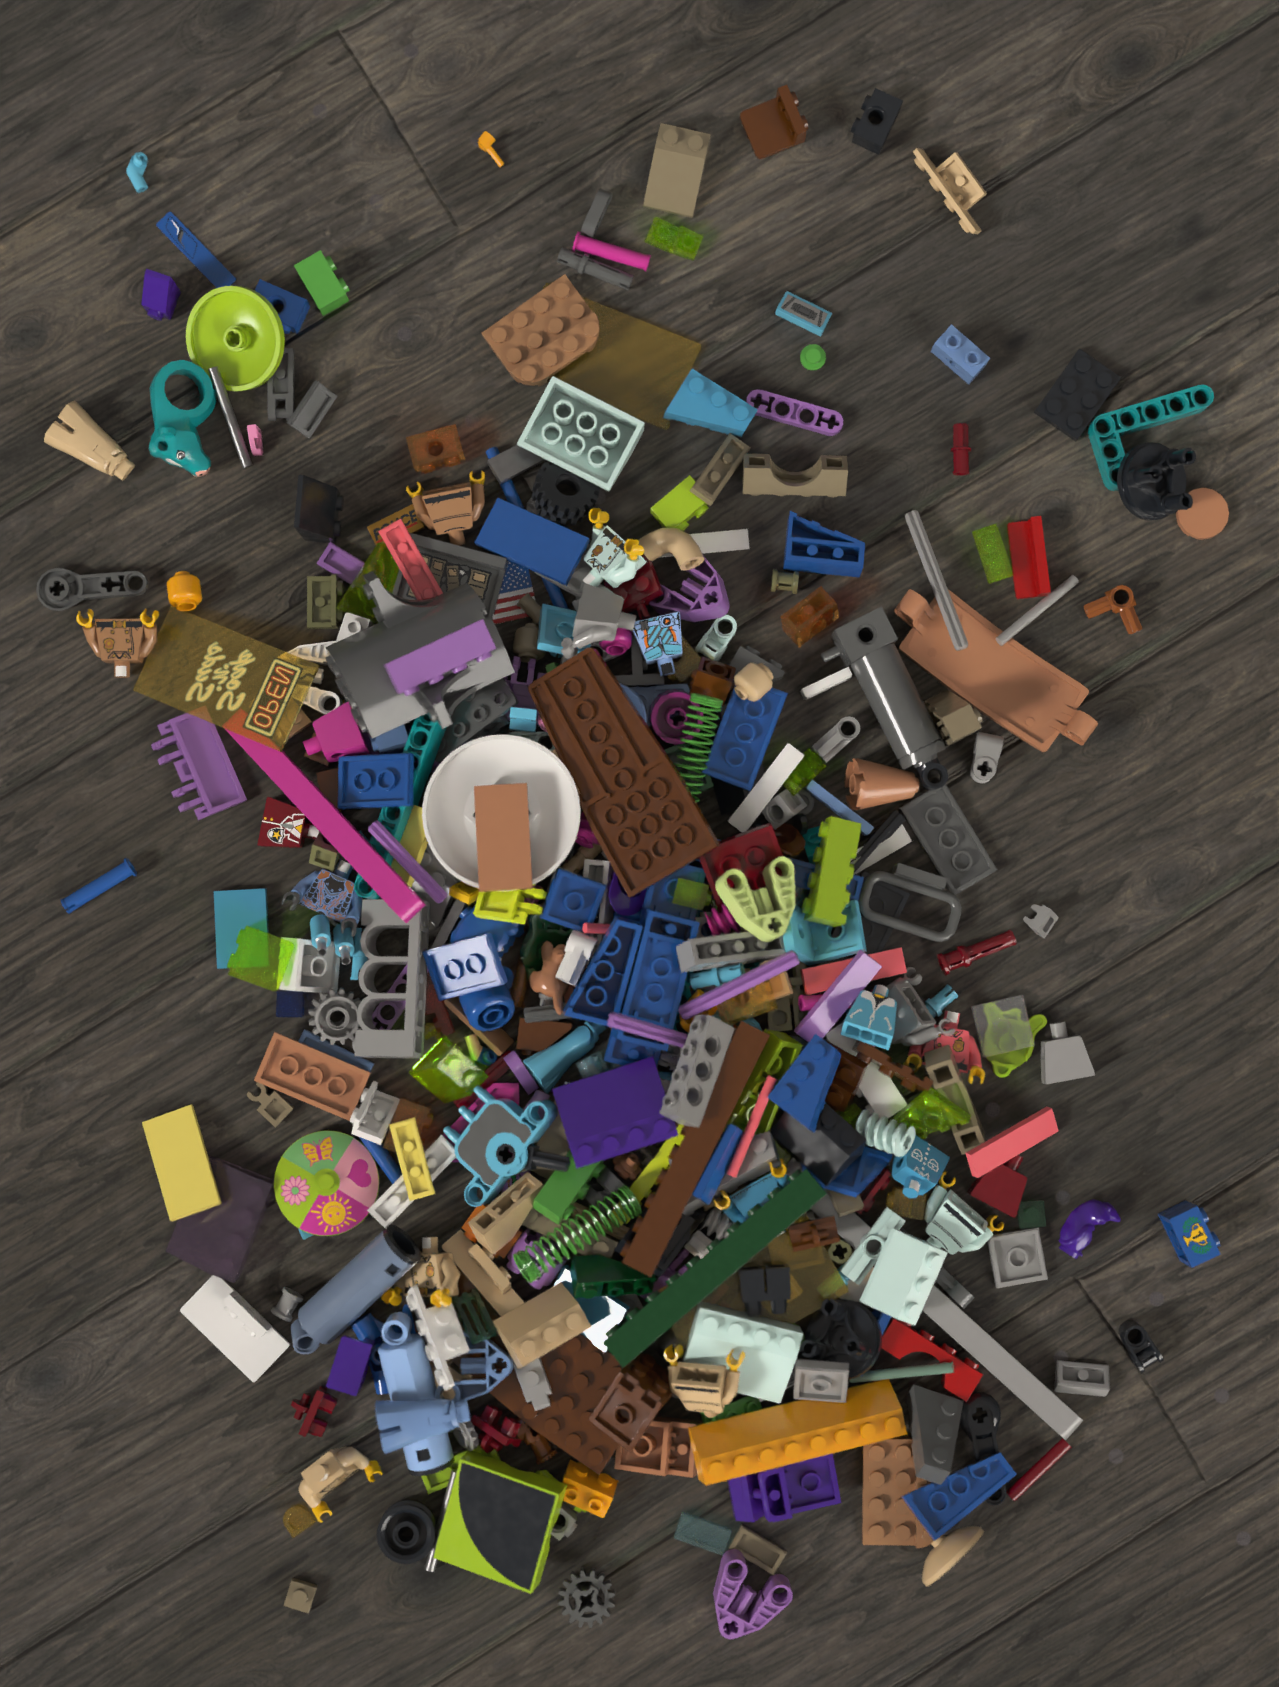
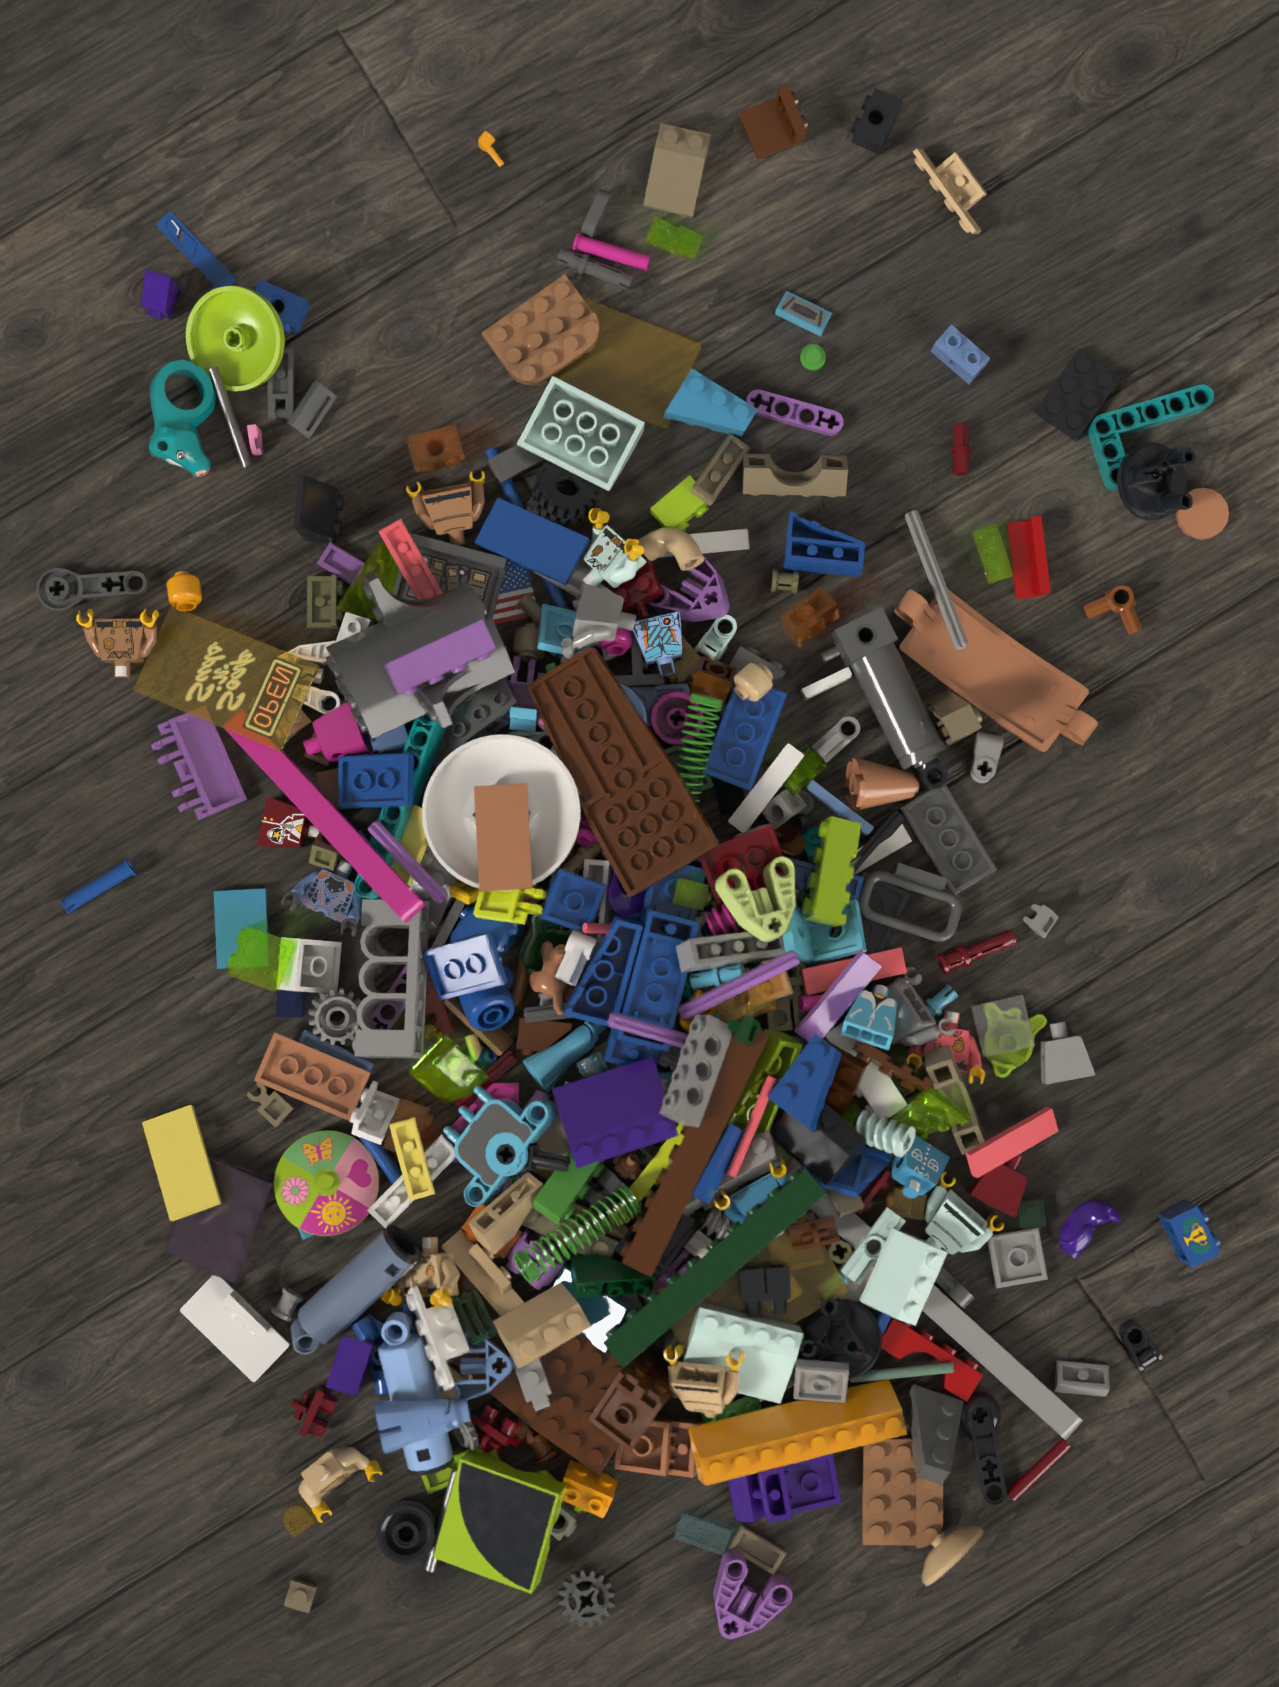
tan piece [44,401,135,481] -> none
medium azure arm [126,152,148,193] -> none
bright green brick [294,250,350,316] -> none
medium azure piece [310,914,354,965] -> none
medium azure pin [350,928,368,981] -> none
pearl gold tile [367,504,425,551] -> none
medium lavender beam [503,1051,539,1095] -> none
blue wing [901,1452,1016,1541] -> none
light grey bar [995,575,1079,646] -> none
none -> dark green tile [727,1015,760,1048]

